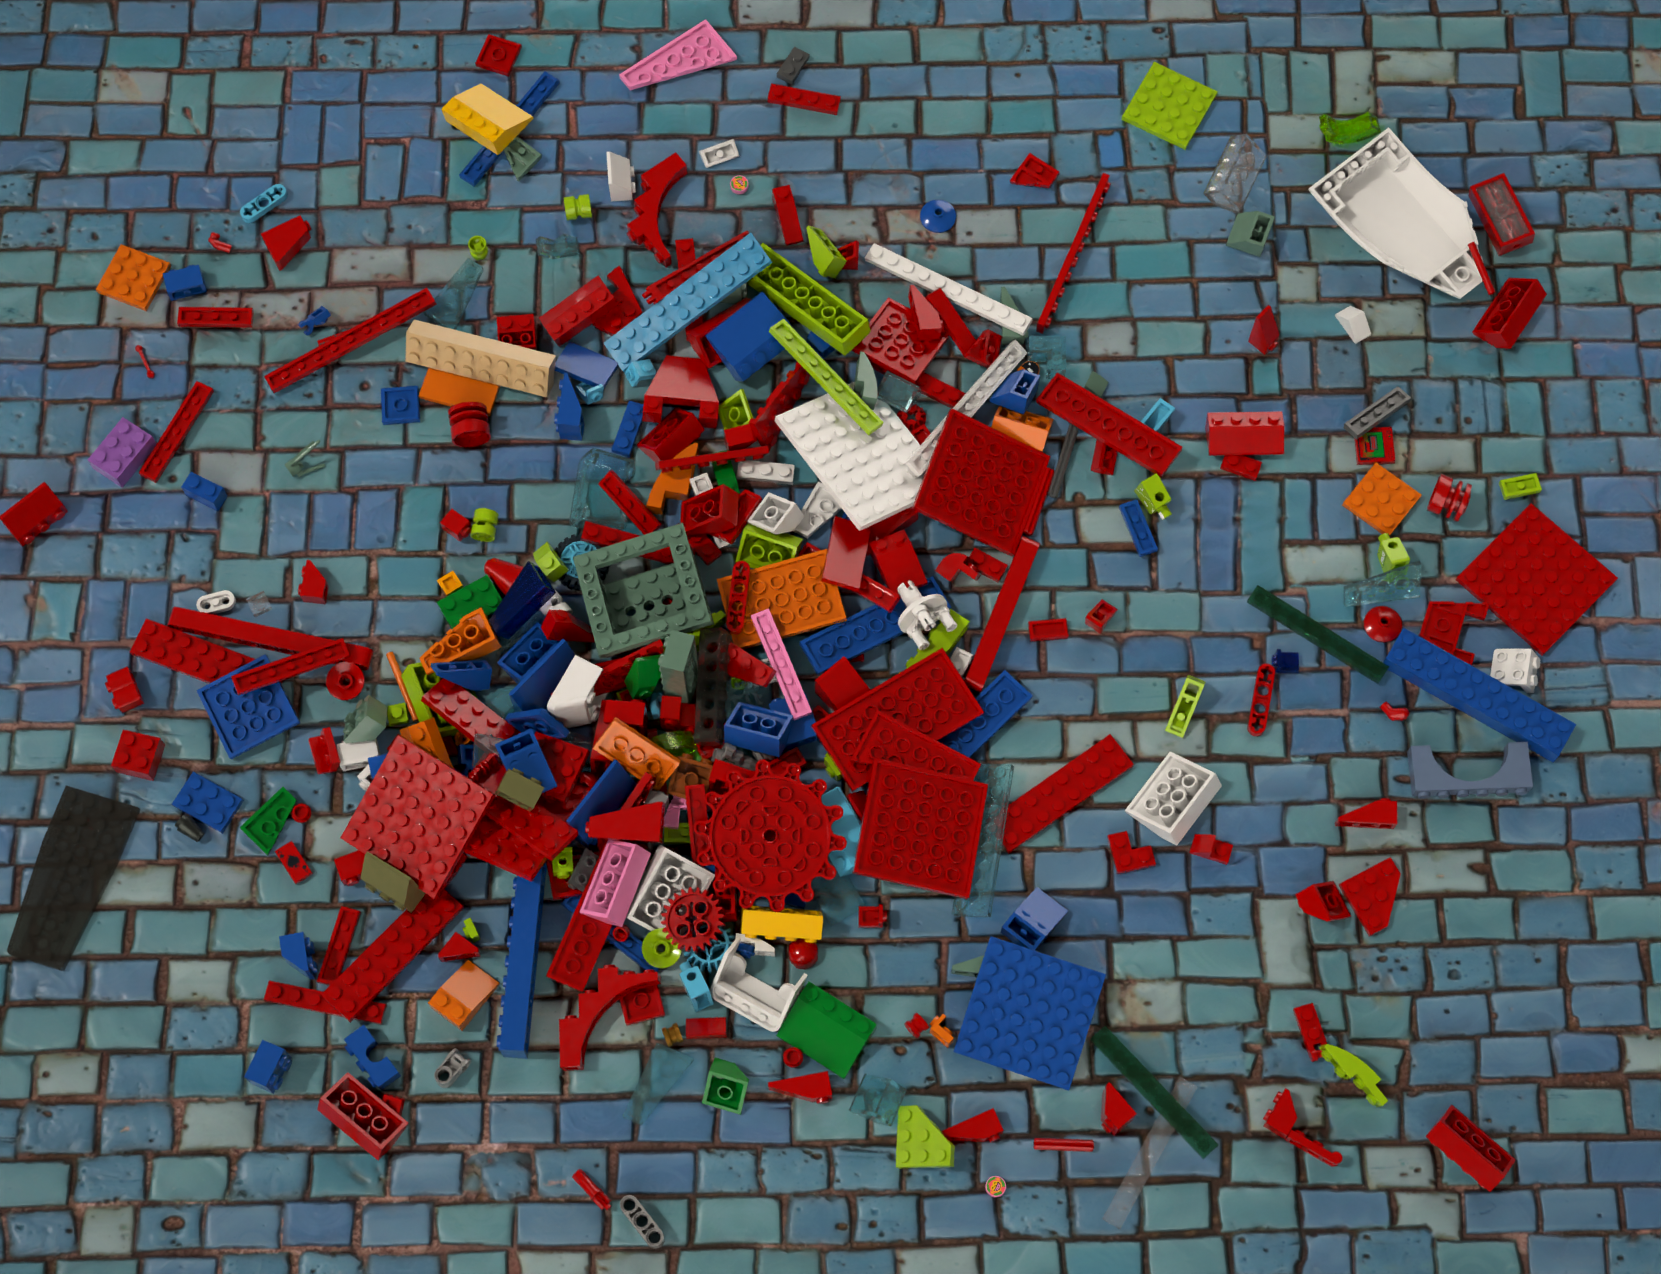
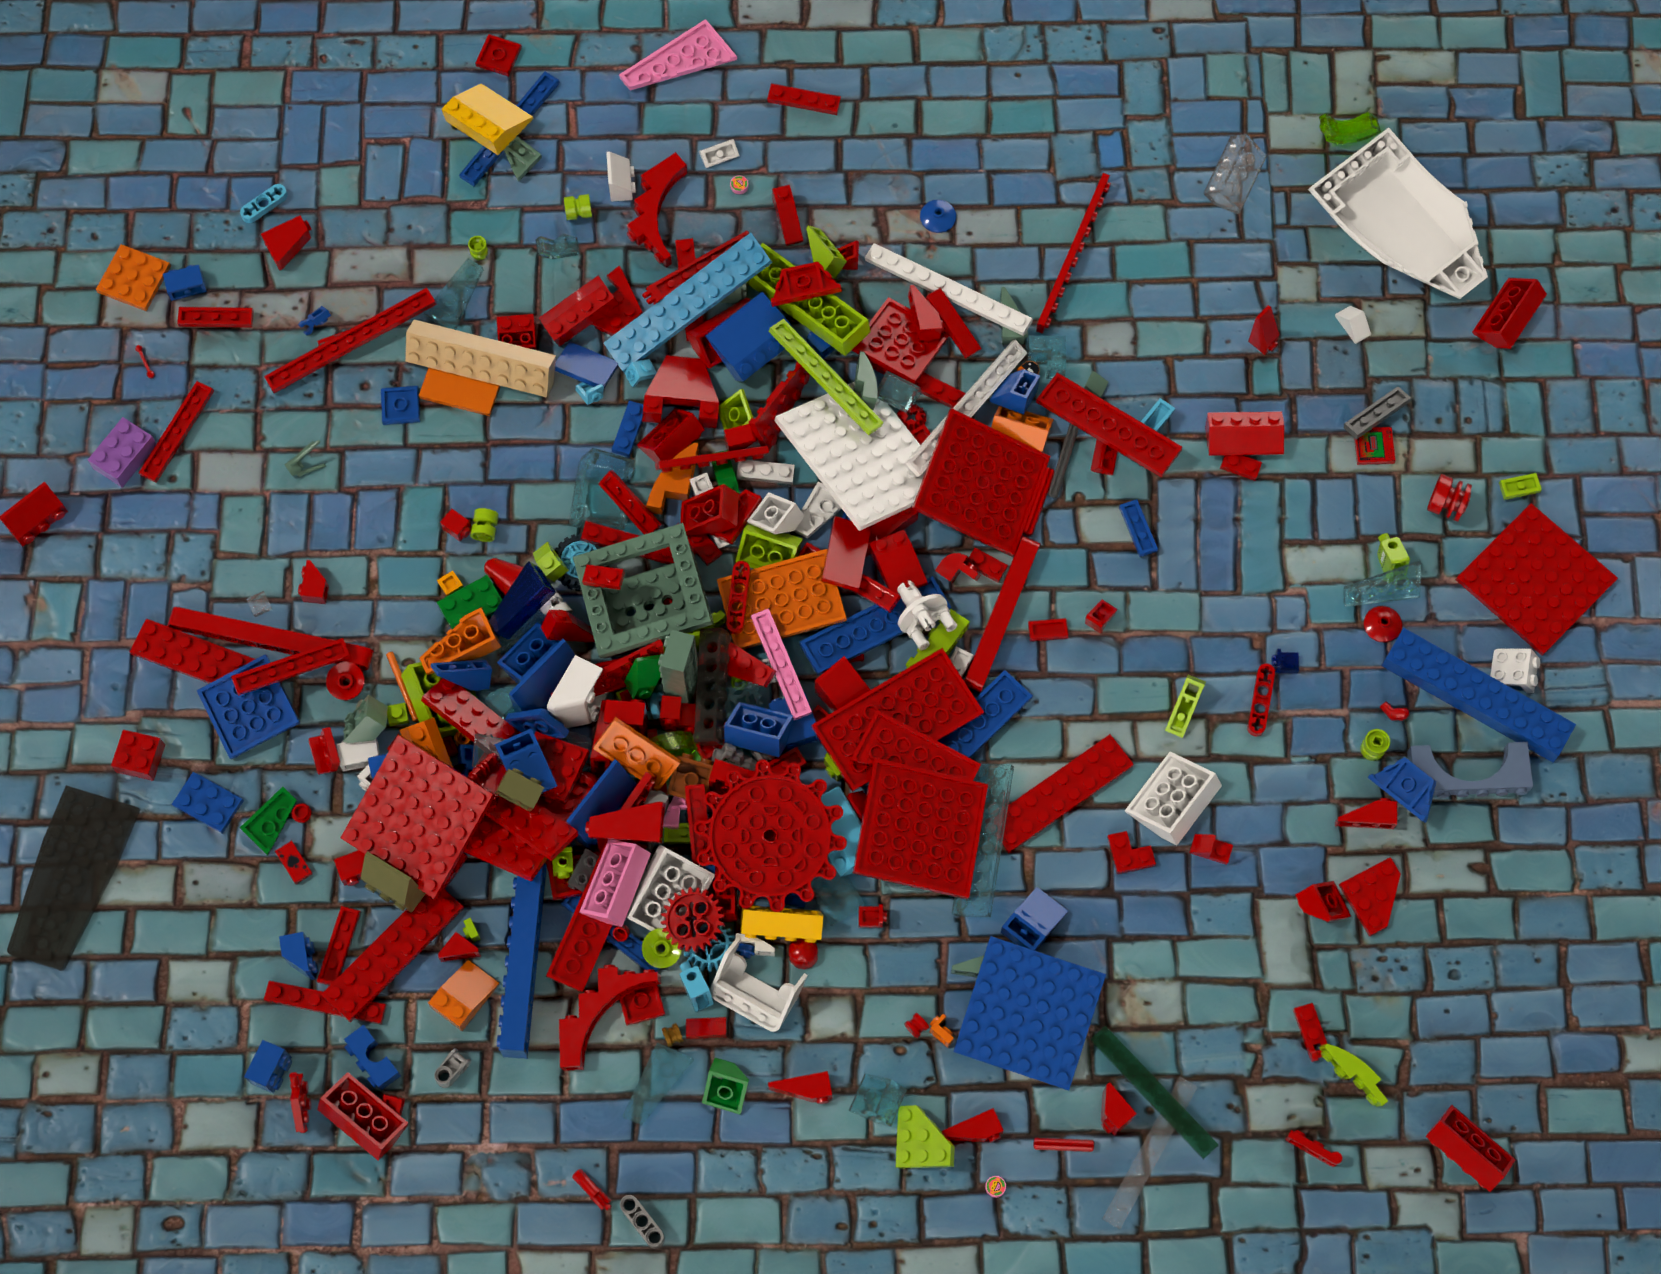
red brick [105,666,144,713] -> none
pearl dark grey cone [175,814,205,842] -> none
blue brick [181,472,228,511] -> none
white plate [196,590,236,614] -> none
red arm [208,232,232,254] -> none
red wheel [448,402,491,447] -> none
blue slope [554,373,585,441] -> none
green slope [776,981,877,1079] -> none
dark grey plate [777,47,810,85] -> none
red plate [783,1047,803,1068] -> none
red wing [965,329,1002,369] -> none
red wing [1010,153,1059,188] -> none
lime plate [1121,62,1218,150] -> none
lime torso [1134,473,1172,520] -> none
sand green slope [1226,211,1275,257] -> none
clear green plate [1247,585,1389,684] -> none
red slope [1263,1088,1297,1139] -> none
orange plate [1342,462,1422,535] -> none
red wing [1419,601,1490,666] -> none
brick [1468,173,1535,256] -> none
red bar [1468,242,1495,295] -> none
none -> red plate [289,1072,311,1133]
none -> red plate [582,565,625,590]
none -> red wing [771,262,842,307]
none -> lime wheel [1360,729,1390,761]
none -> blue wing [1367,757,1436,823]

